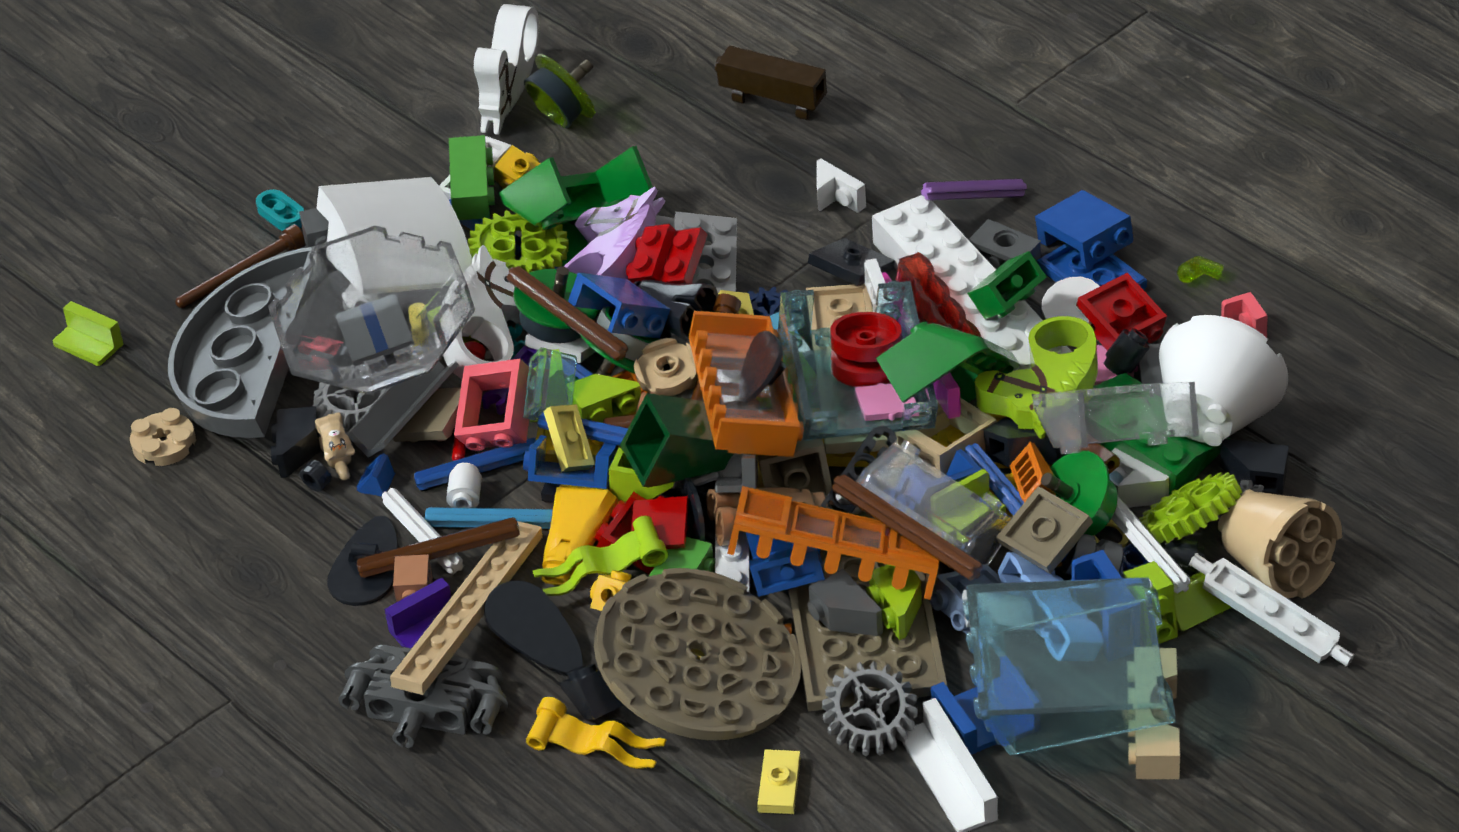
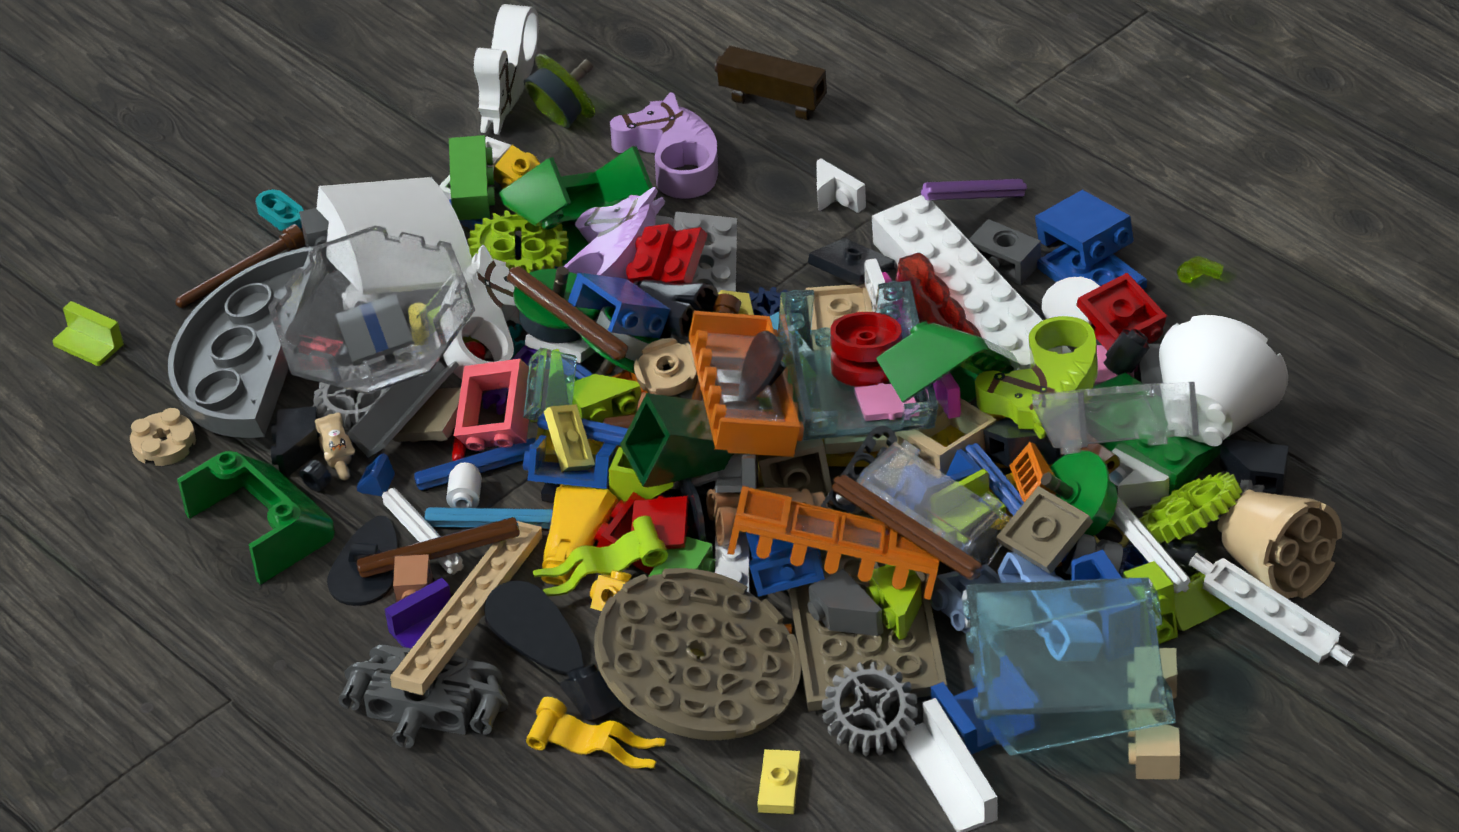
green brick [967,251,1047,320] -> none
coral bracket [1221,292,1267,338] -> none
none -> green windscreen [177,451,335,585]
none -> lavender animal [610,92,718,199]

